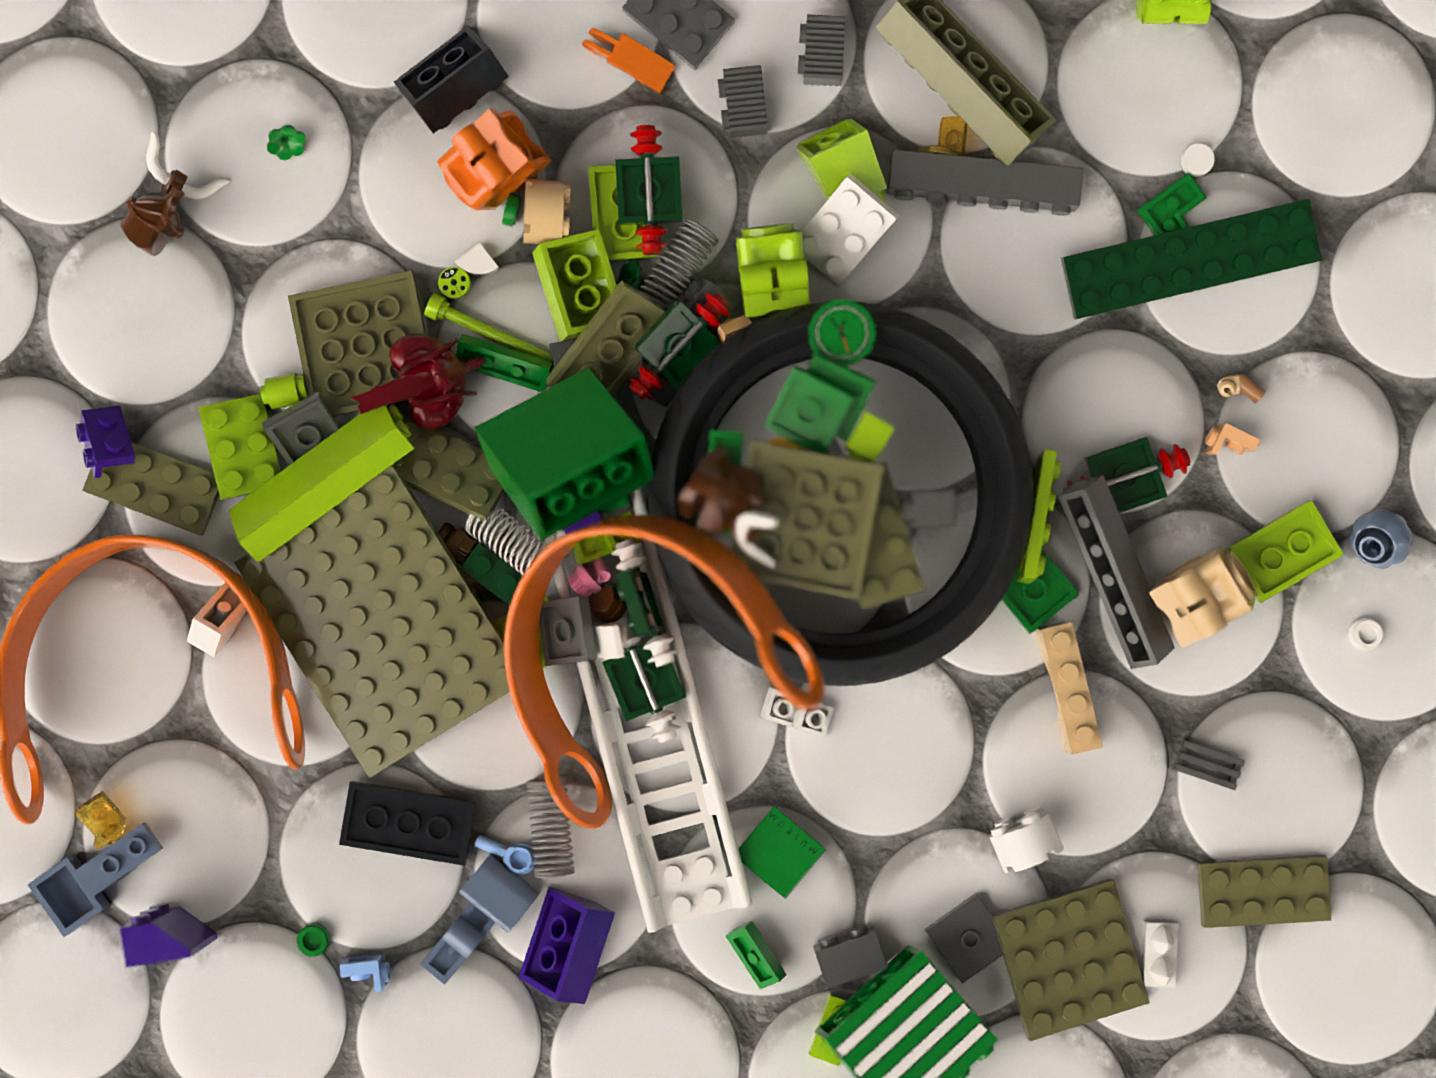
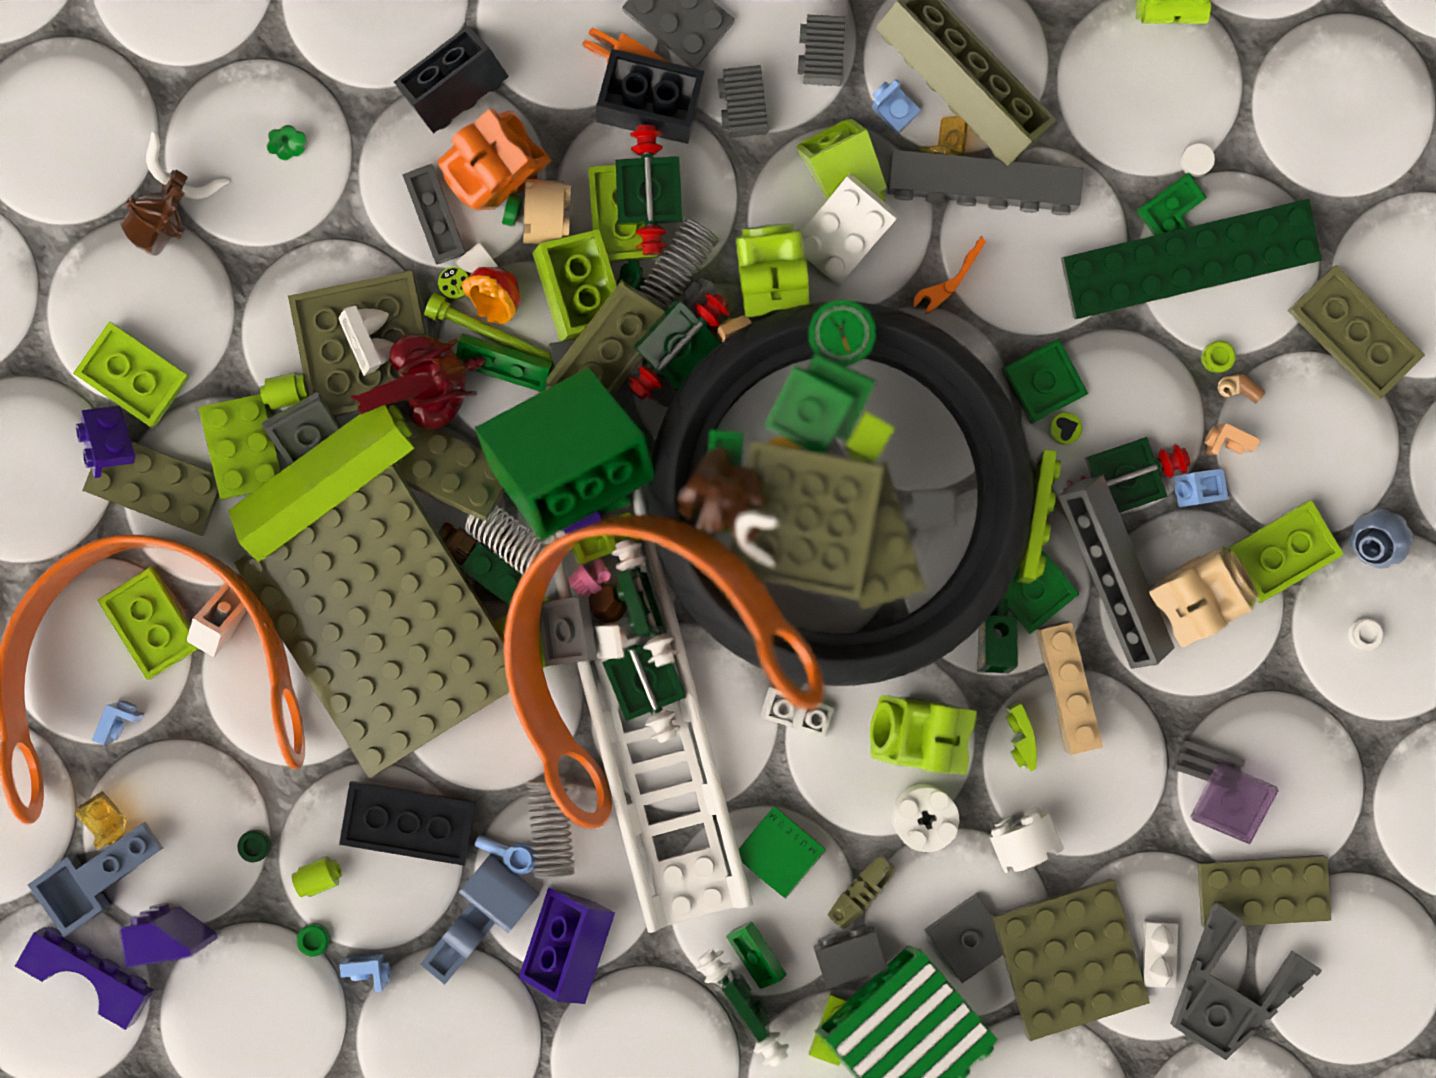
none -> dark purple arch [15,927,154,1030]
none -> lime plate [73,322,190,428]
none -> light blue bracket [92,700,144,745]
none -> lime tile [97,566,199,681]
none -> dark green tile [237,829,271,863]
none -> lime brick [291,856,342,897]
none -> white tile [338,305,394,376]
none -> dark grey plate [402,163,466,265]
none -> light orange hair [462,267,521,325]
none -> black slope [596,49,704,144]
none -> plate [696,949,789,1066]
none -> olive hinge [828,856,896,929]
none -> lime piece [870,695,977,775]
none -> light blue bracket [871,79,921,135]
none -> white brick [891,784,959,852]
none -> orange arm [913,236,986,315]
none -> dark green torso [977,599,1018,674]
none -> green tile [1002,338,1088,424]
none -> lime slope [1005,701,1037,772]
none -> lime tile [1049,412,1082,445]
none -> dark grey wing [1170,901,1322,1060]
none -> light blue bracket [1174,468,1229,507]
none -> clear purple tile [1190,762,1279,844]
none -> lime tile [1201,341,1236,373]
none -> olive plate [1287,265,1425,400]

